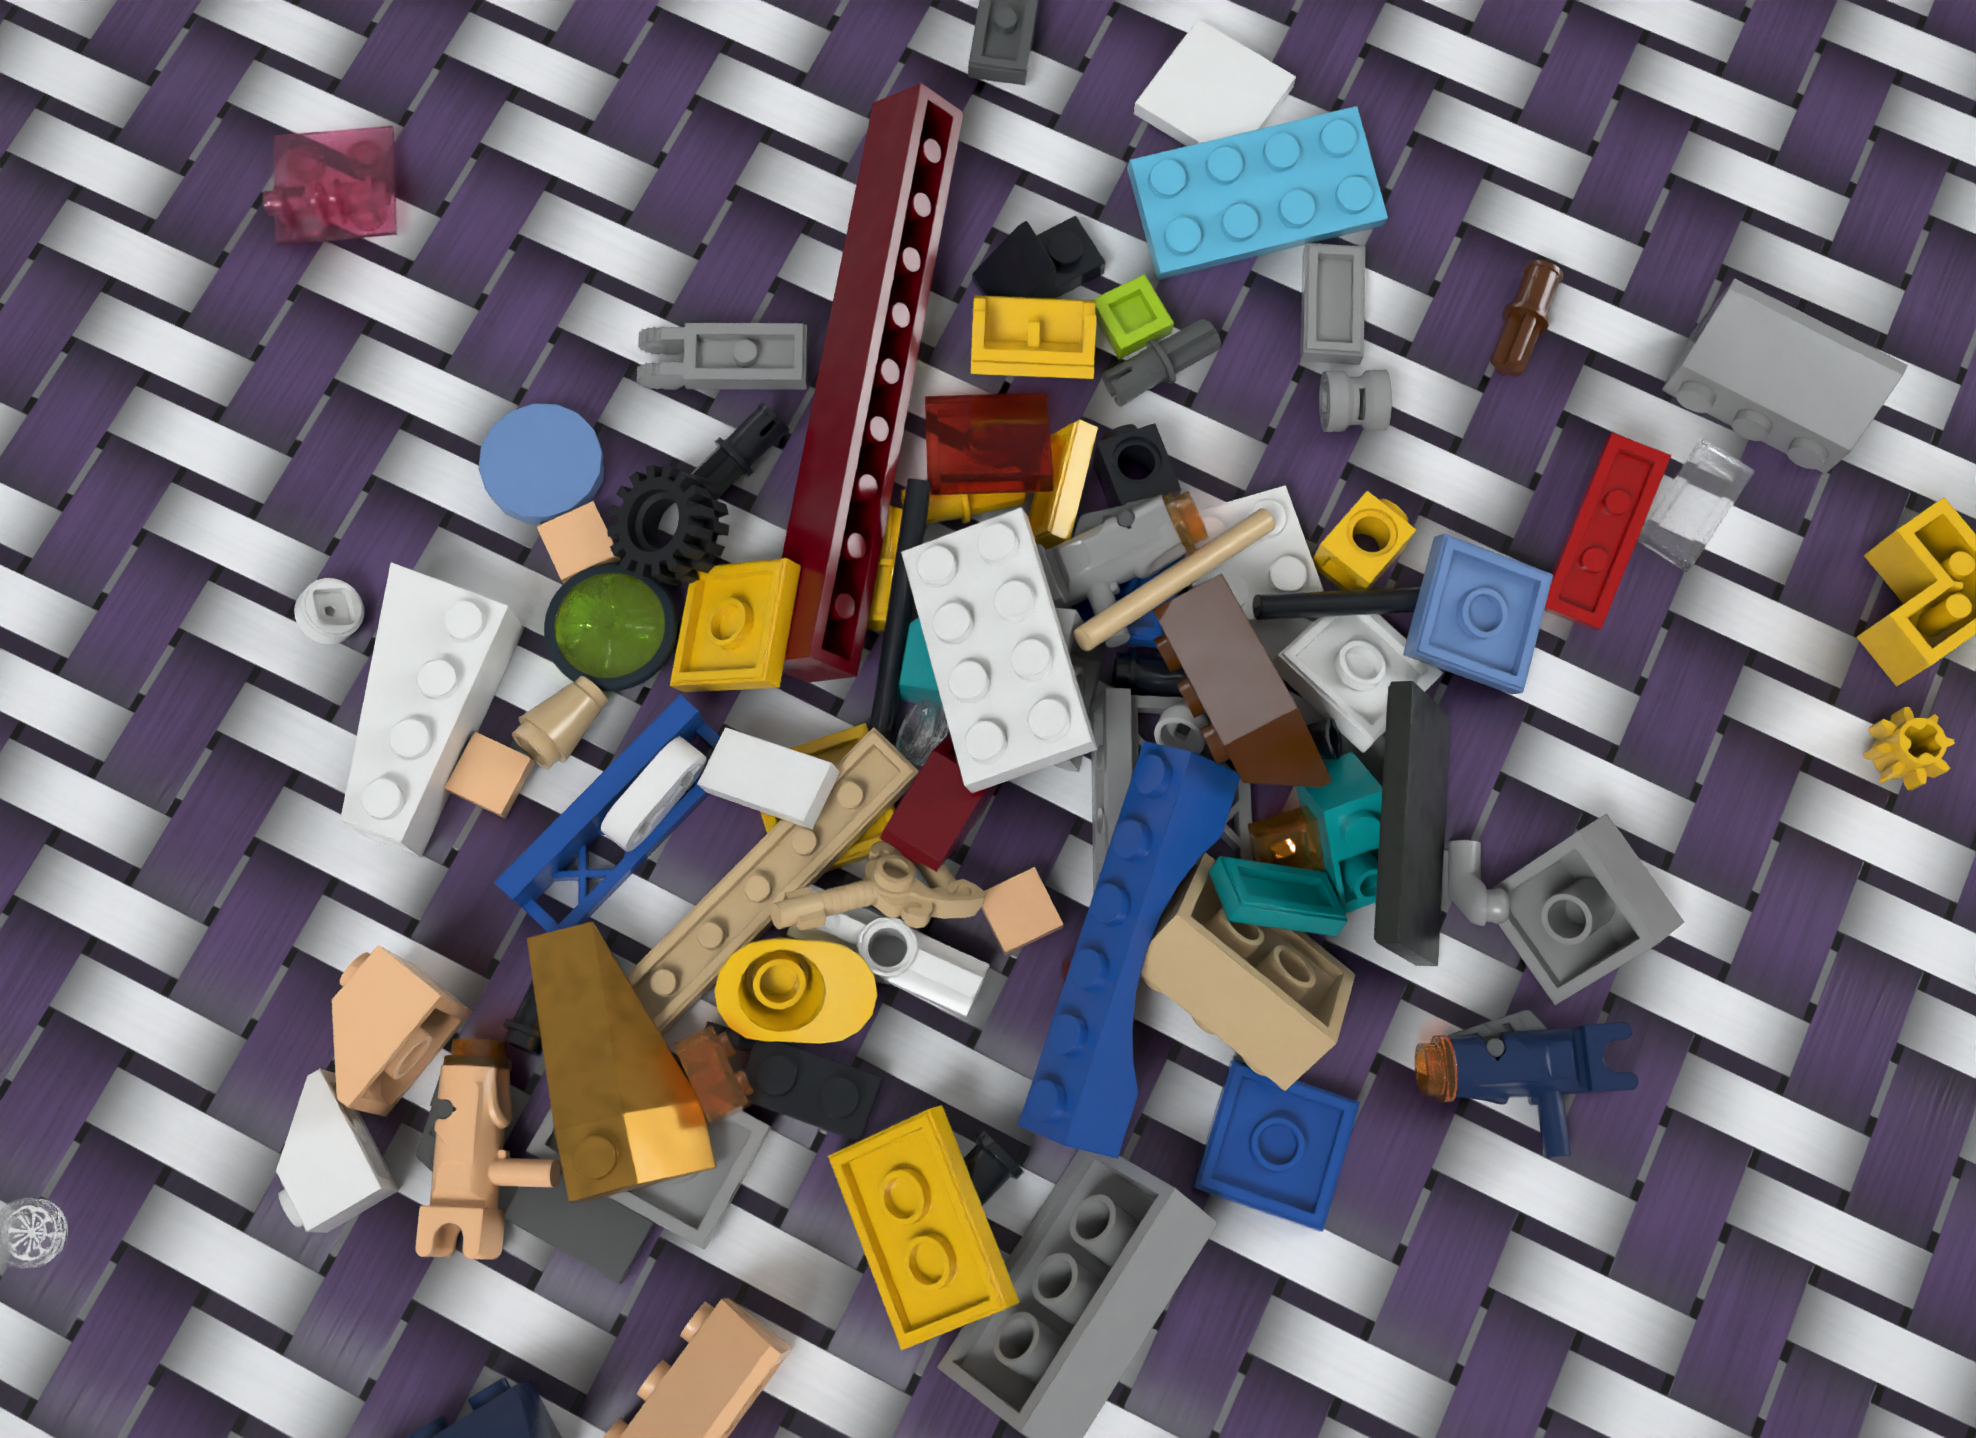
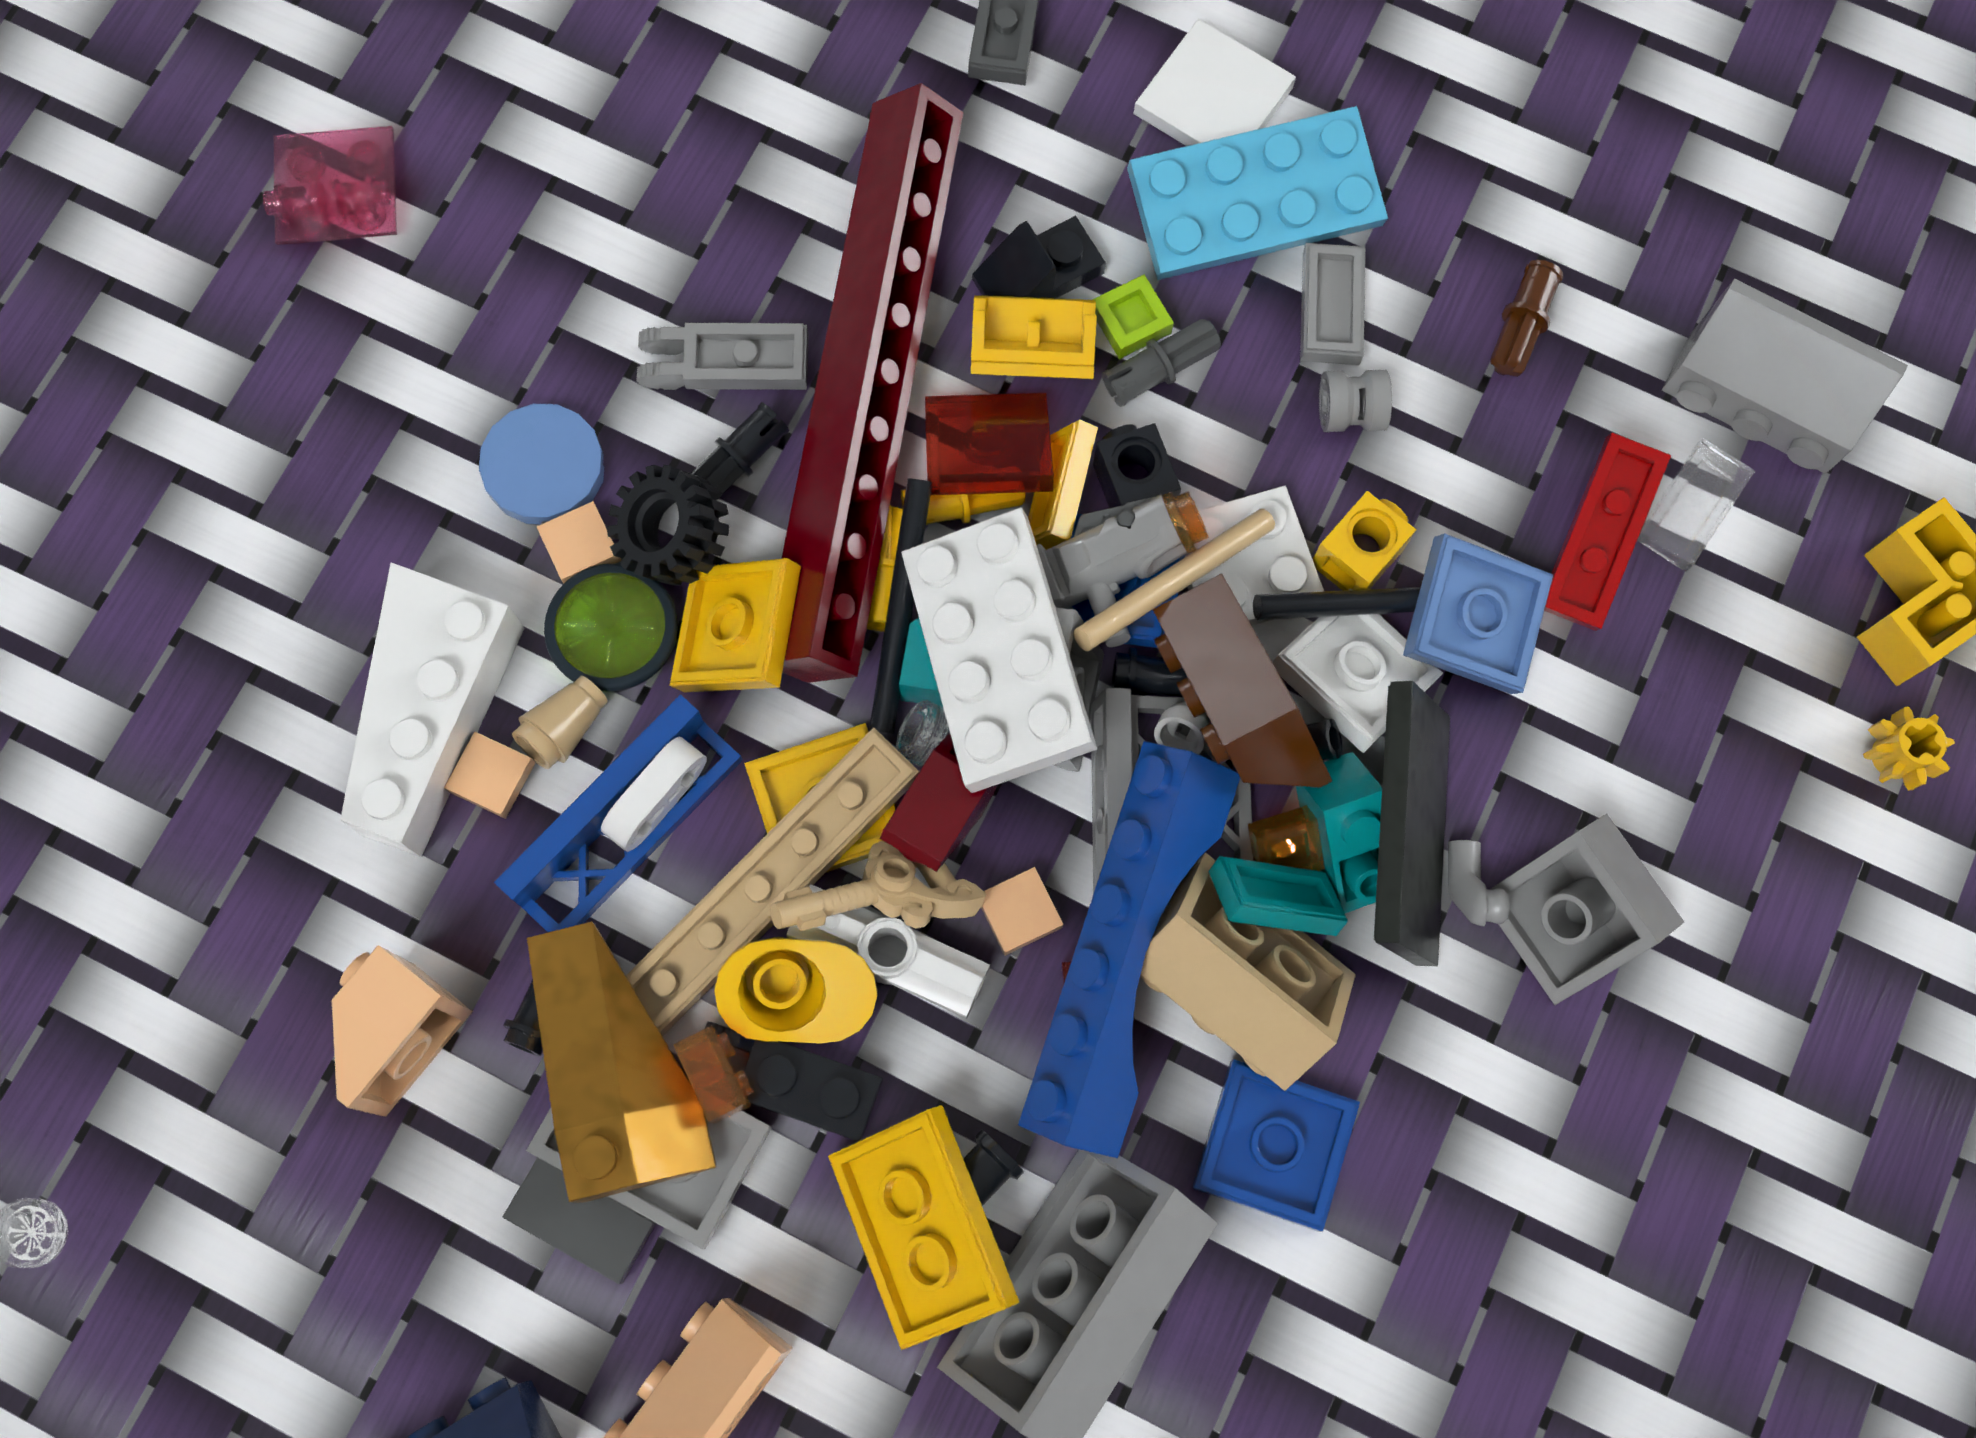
white slope [276,1069,399,1233] -> none
white tile [294,578,364,645] -> none
light nougat piece [416,1039,561,1259] -> none
white tile [697,727,840,830] -> none
dark blue piece [1415,1010,1639,1158] -> none

